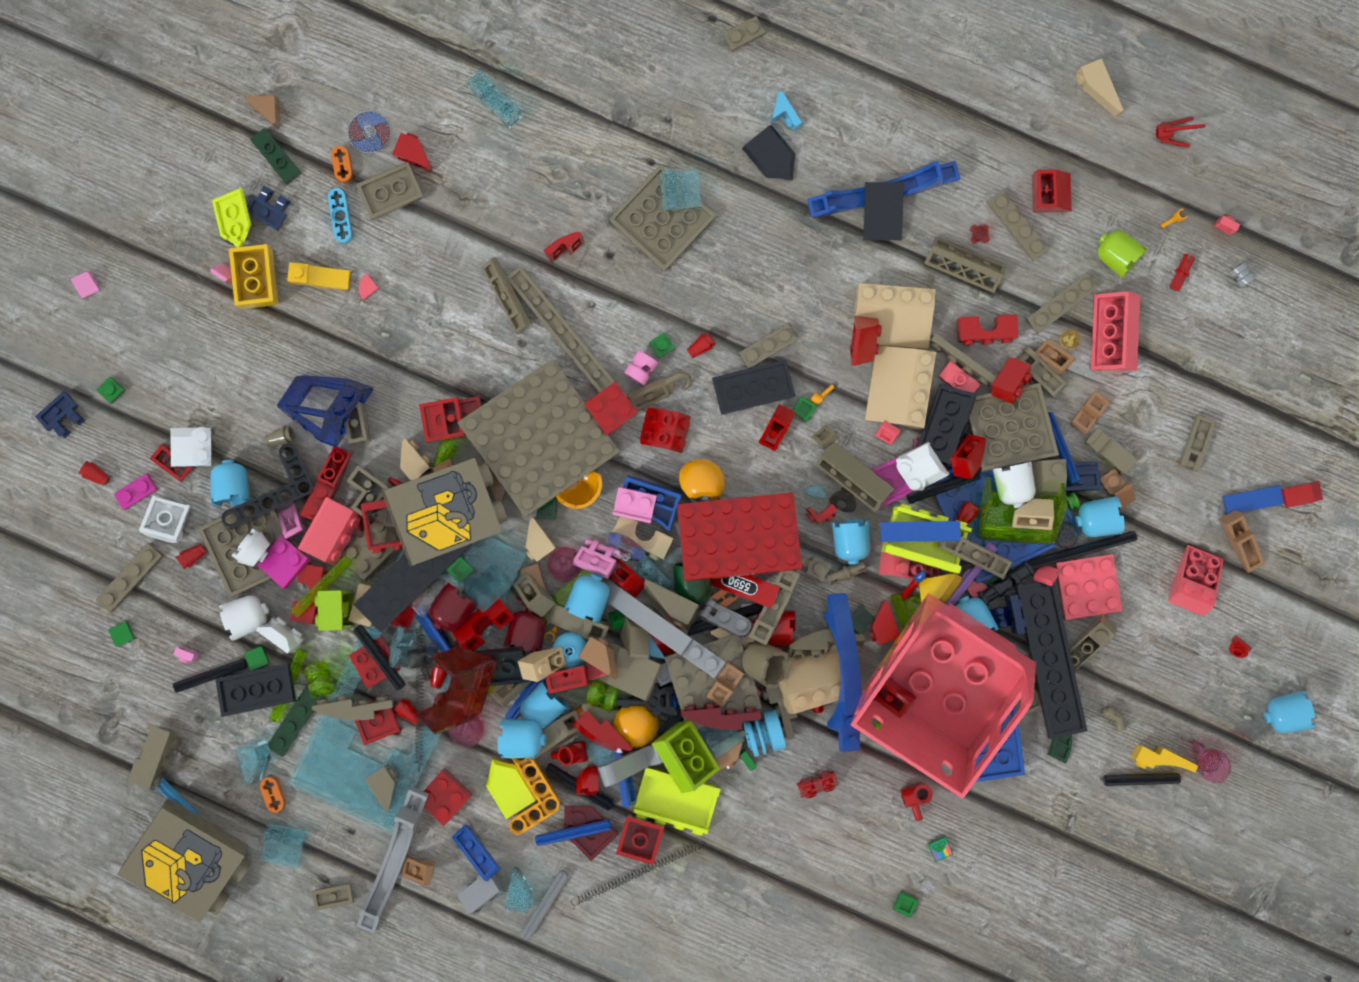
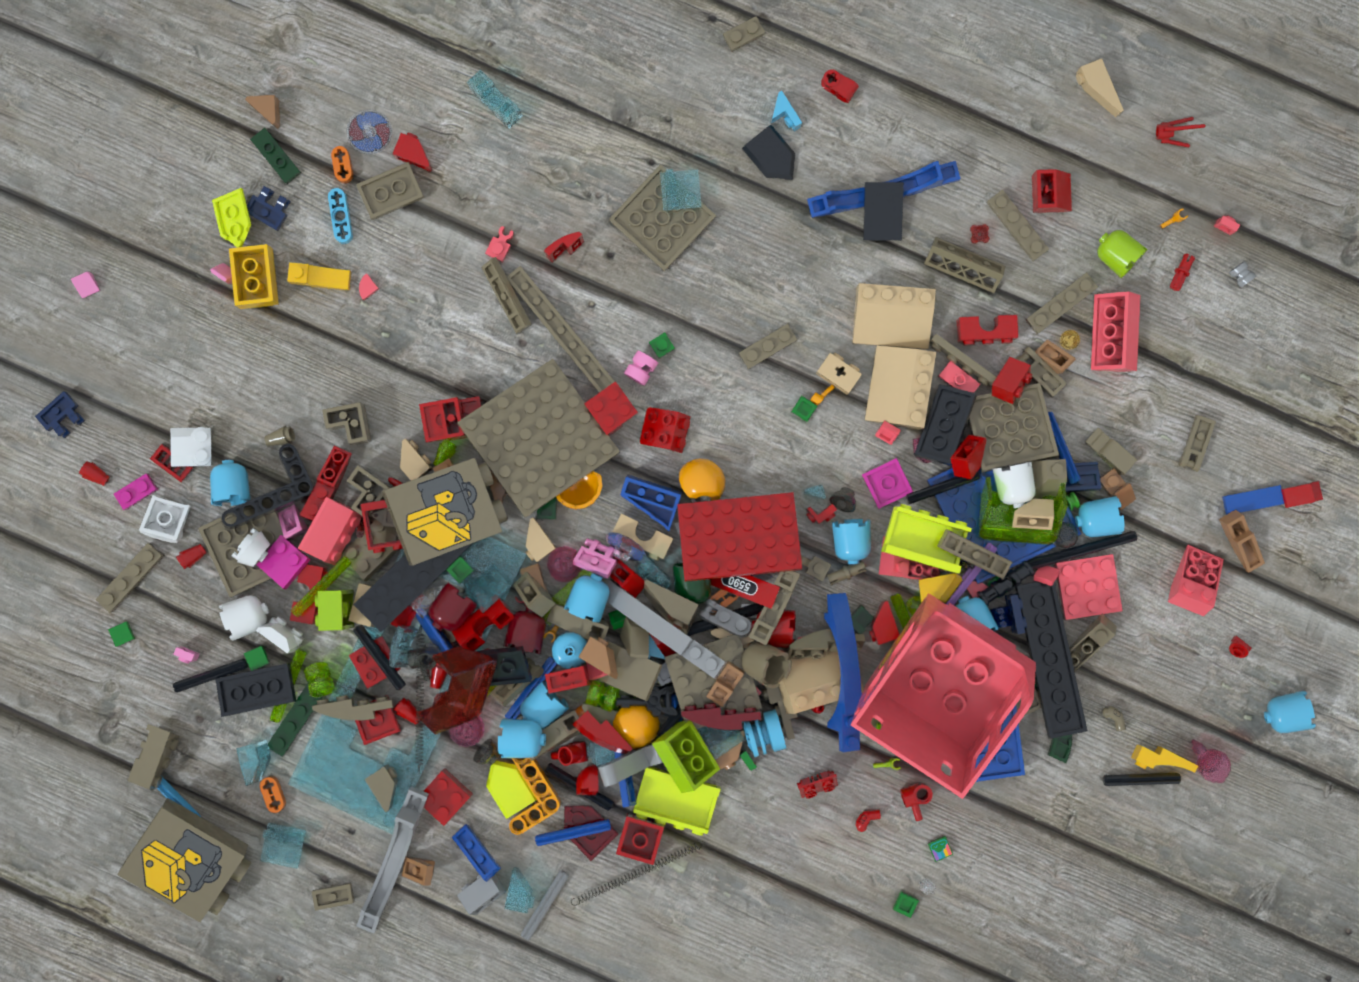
green plate [97,376,126,404] -> none
clear blue windscreen [277,375,374,448] -> none
tan slope [518,647,566,682] -> none
bright pink plate [613,487,657,523] -> none
dark tan plate [627,372,692,411] -> none
red cone [687,332,716,358] -> none
black plate [712,360,796,415] -> none
red slope [758,404,796,451] -> none
dark tan plate [811,424,839,450] -> none
dark tan brick [816,442,894,513] -> none
red slope [850,316,882,366] -> none
red brick [872,677,917,718] -> none
blue tile [881,521,961,542] -> none
white slope [896,442,950,491] -> none
red piece [900,571,926,601] -> none
red cone [955,500,980,525] -> none
medium nougat slope [1070,391,1110,435] -> none
none -> clear smoke piece [473,739,499,765]
none -> coral plate [485,226,514,263]
none -> tan brick [816,353,862,395]
none -> red piece [821,69,859,103]
none -> red arm [855,809,881,832]
none -> lime hand [873,757,901,770]

